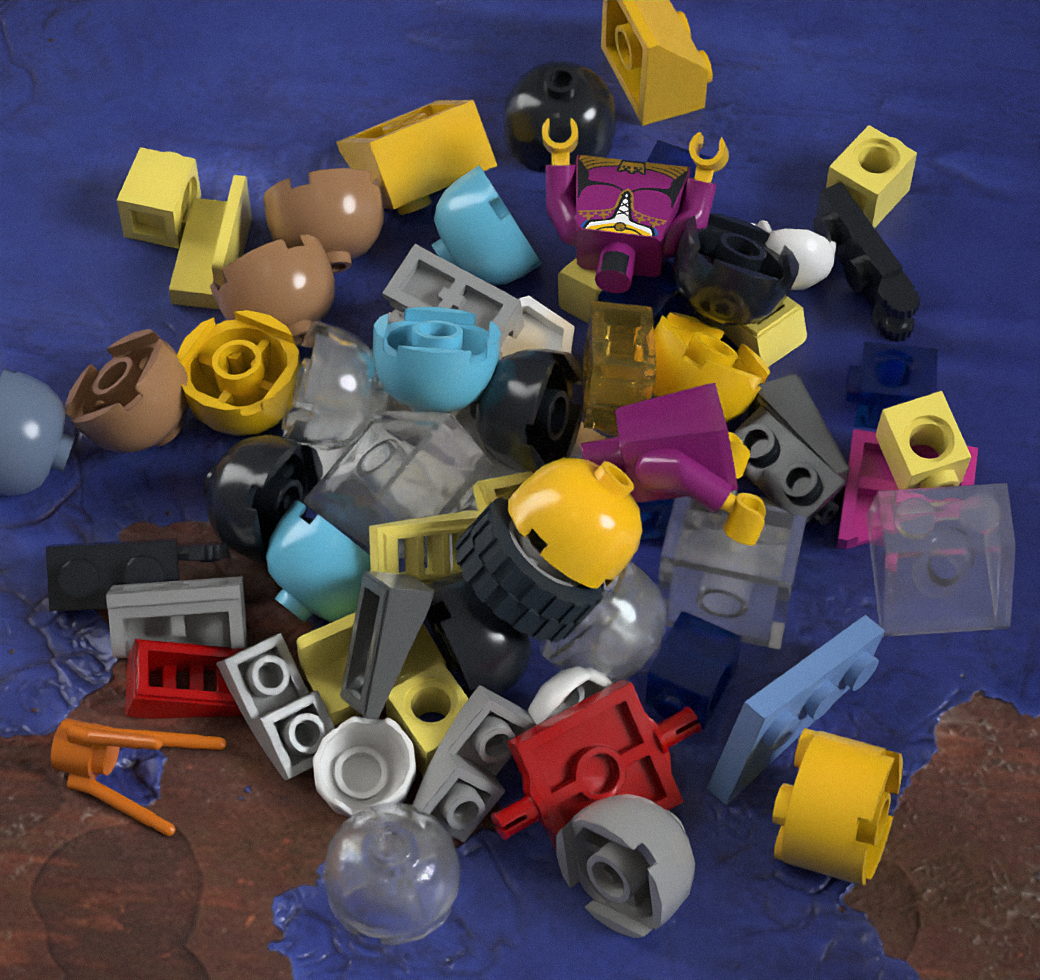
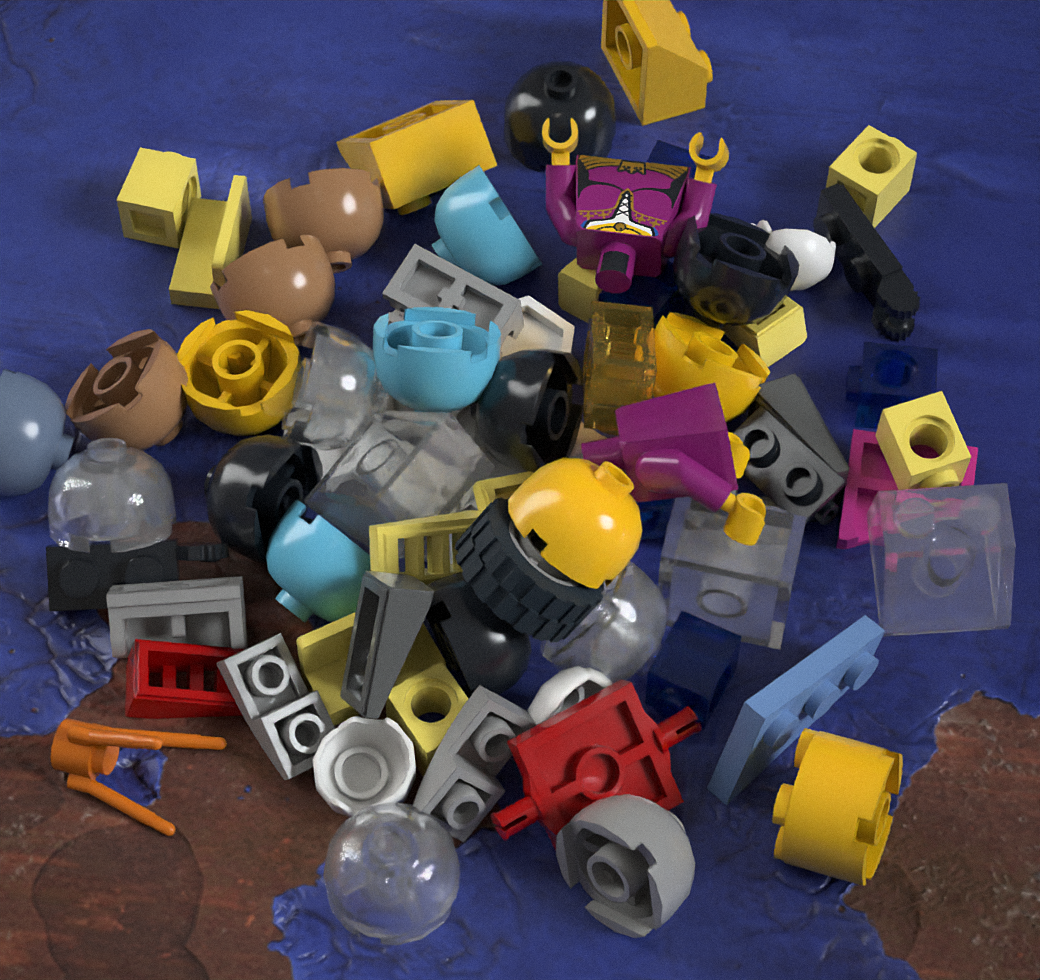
none -> clear cylinder [48,438,177,553]

